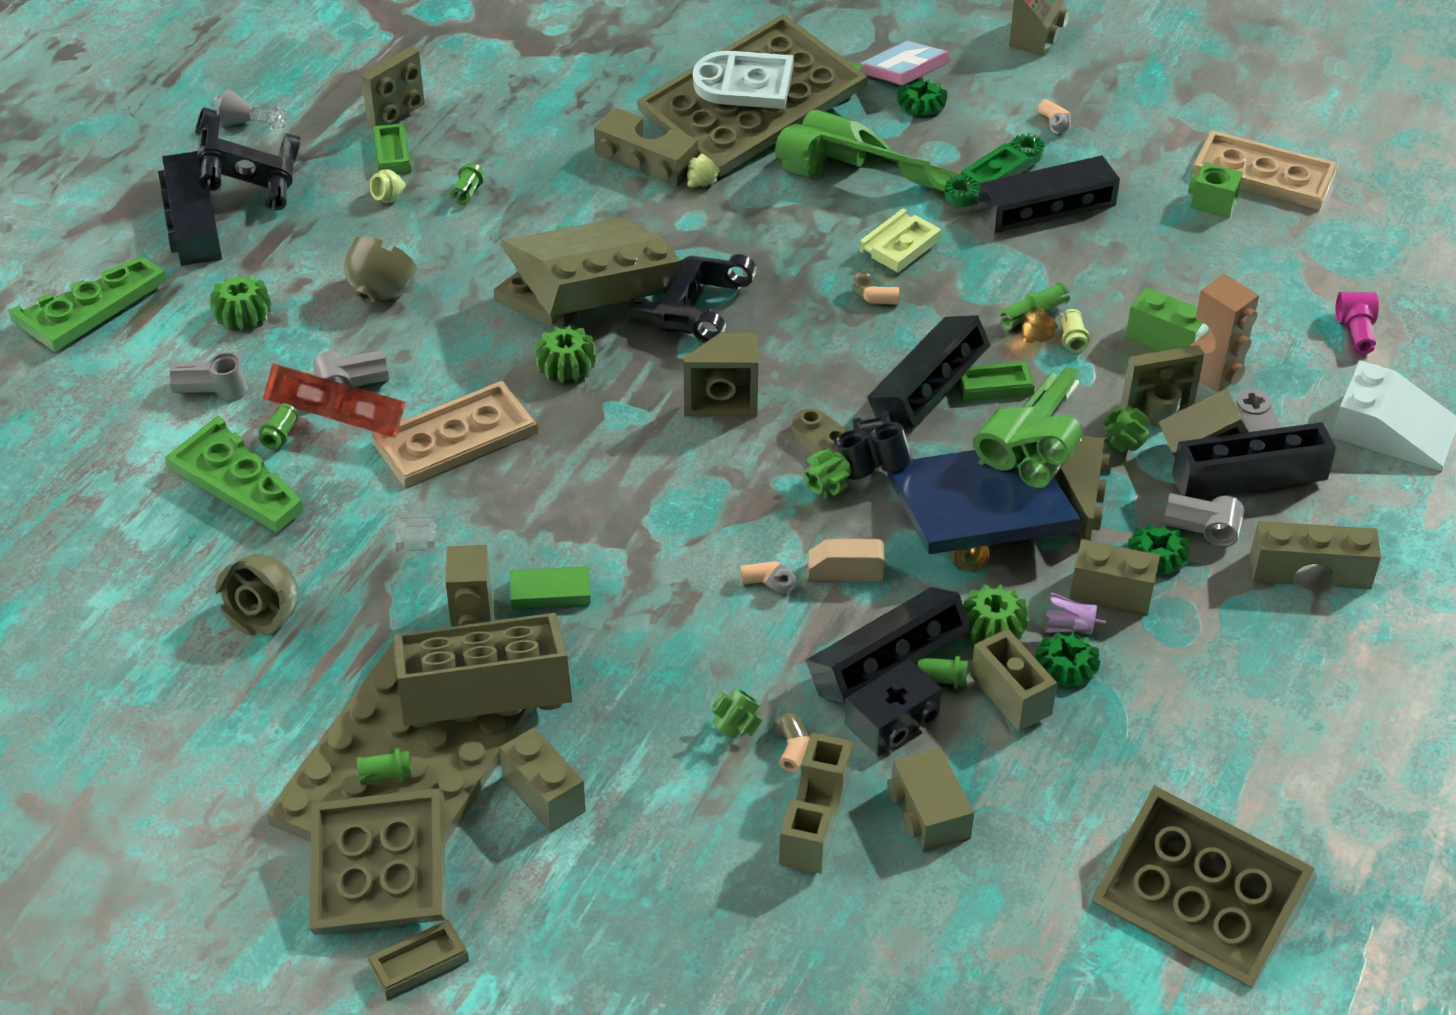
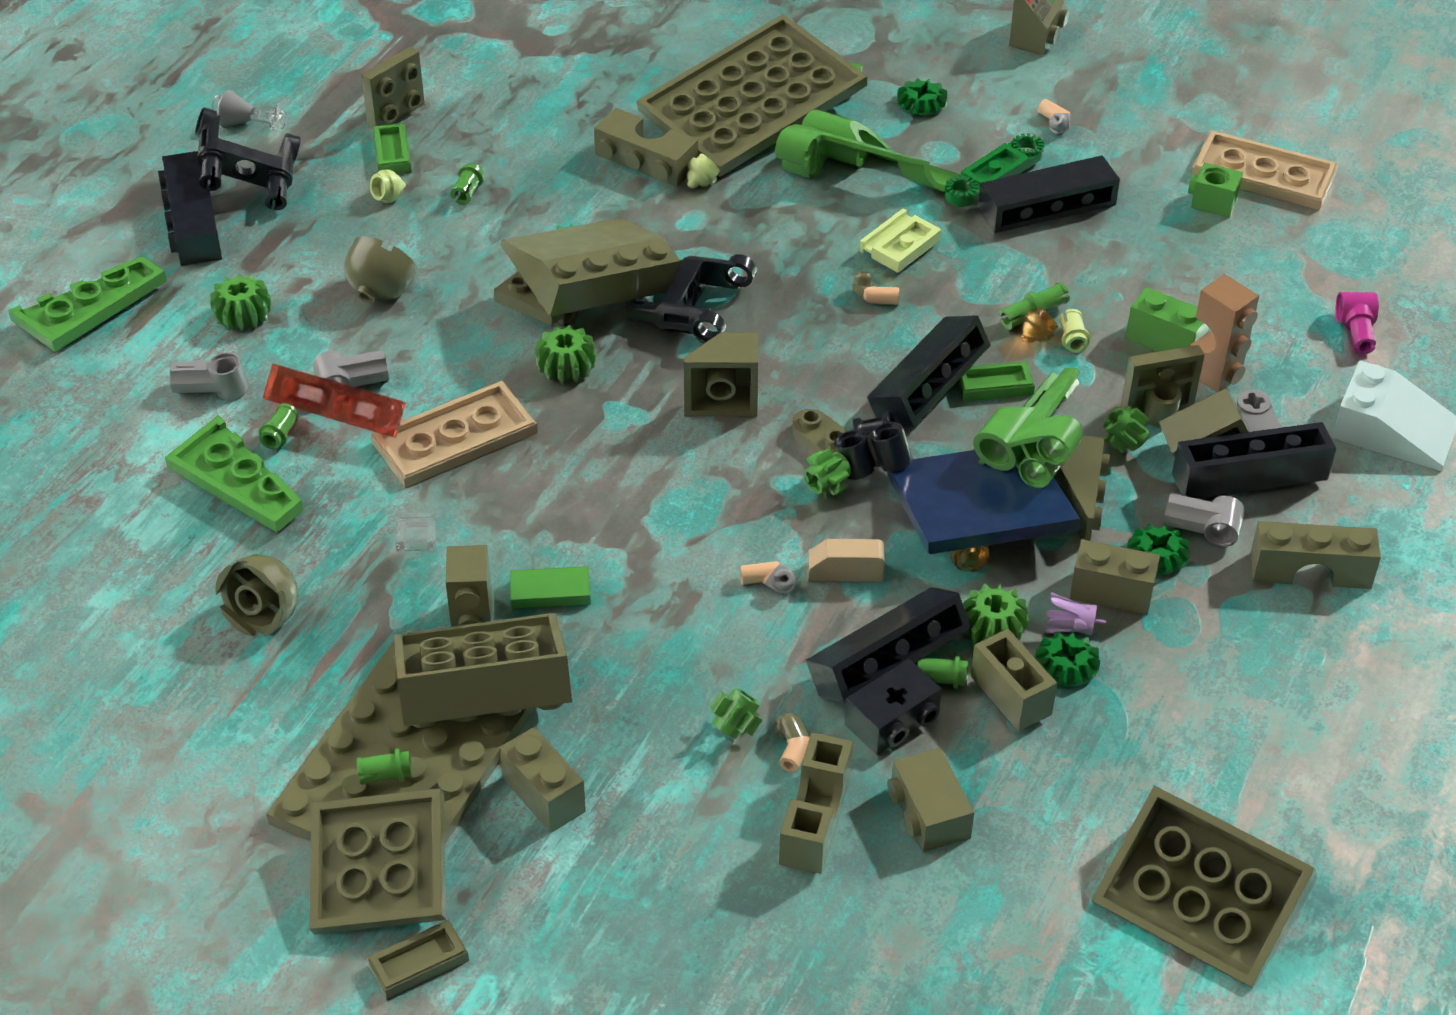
light aqua plate [693,51,794,109] -> none
tile [860,41,950,86] -> none

